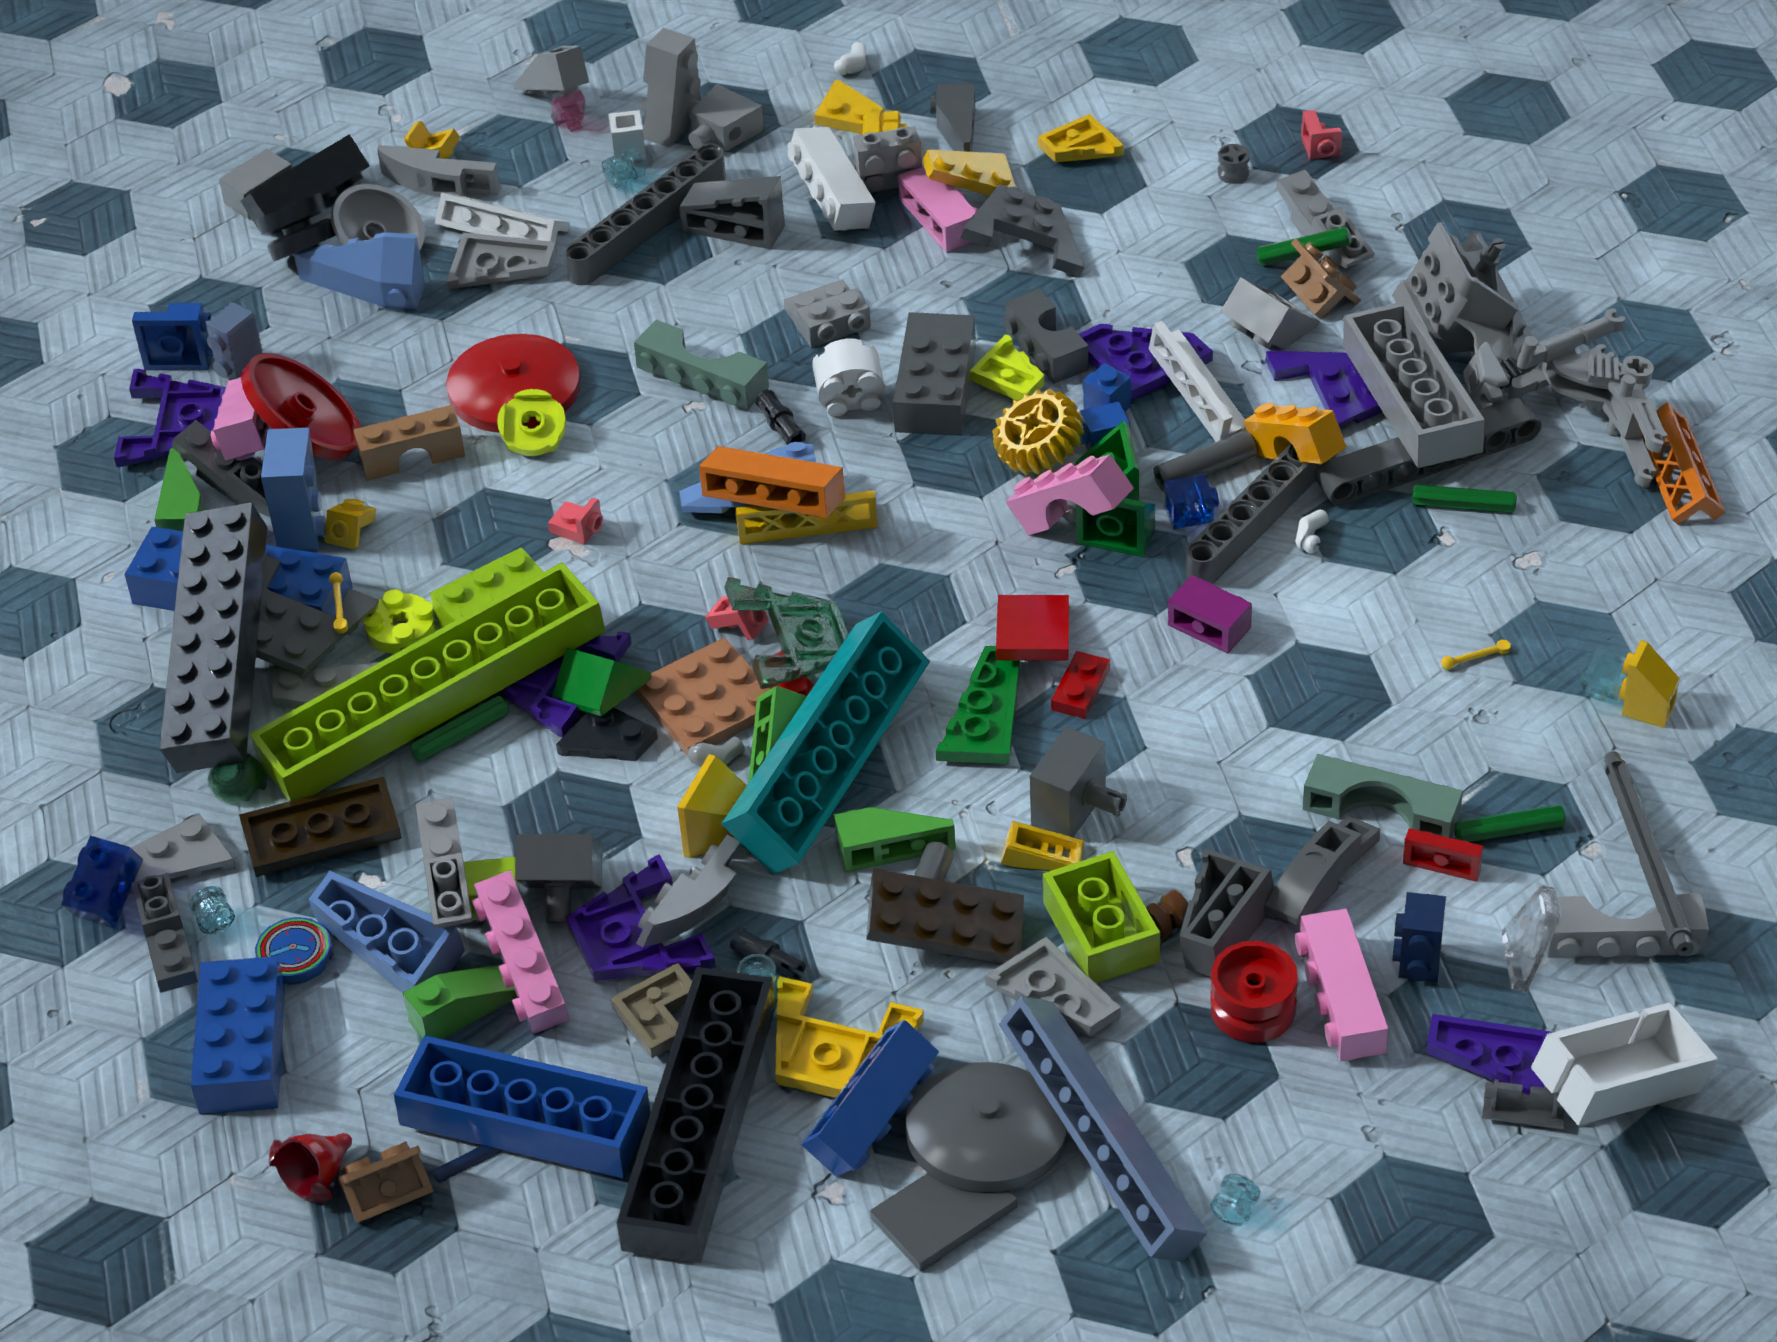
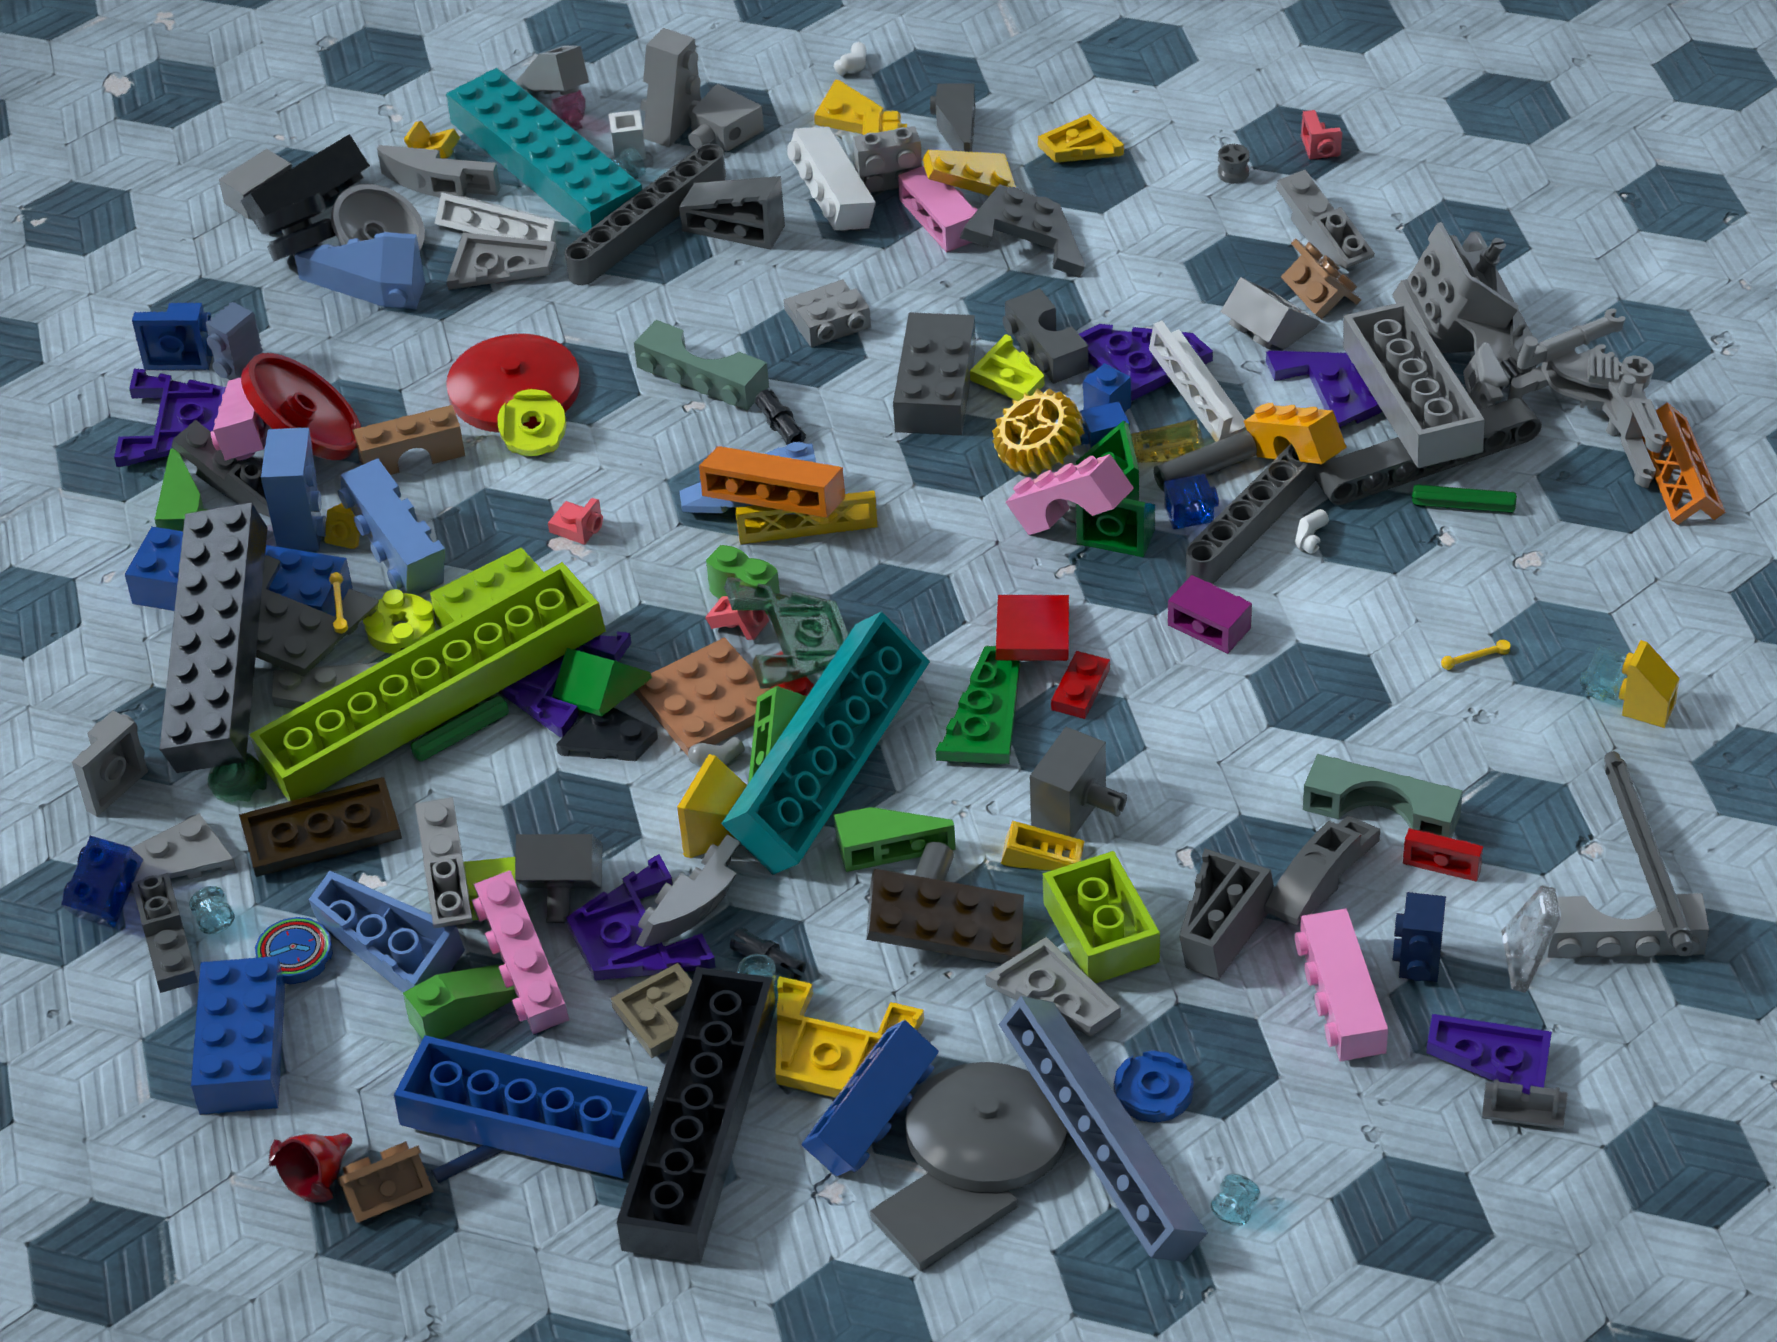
white brick [812,339,885,417] -> none
reddish brown wheel [1145,890,1188,942] -> none
red wheel [1210,941,1298,1043] -> none
green axle [1257,227,1351,266] -> none
green axle [1454,805,1566,842] -> none
white piece [1531,1002,1718,1126] -> none
none -> light grey plate [72,711,148,817]
none -> medium blue wedge [338,458,445,595]
none -> teal brick [446,68,642,233]
none -> bright green brick [706,545,781,615]
none -> blue tile [1114,1050,1194,1123]
none -> clear yellow slope [1131,419,1204,463]

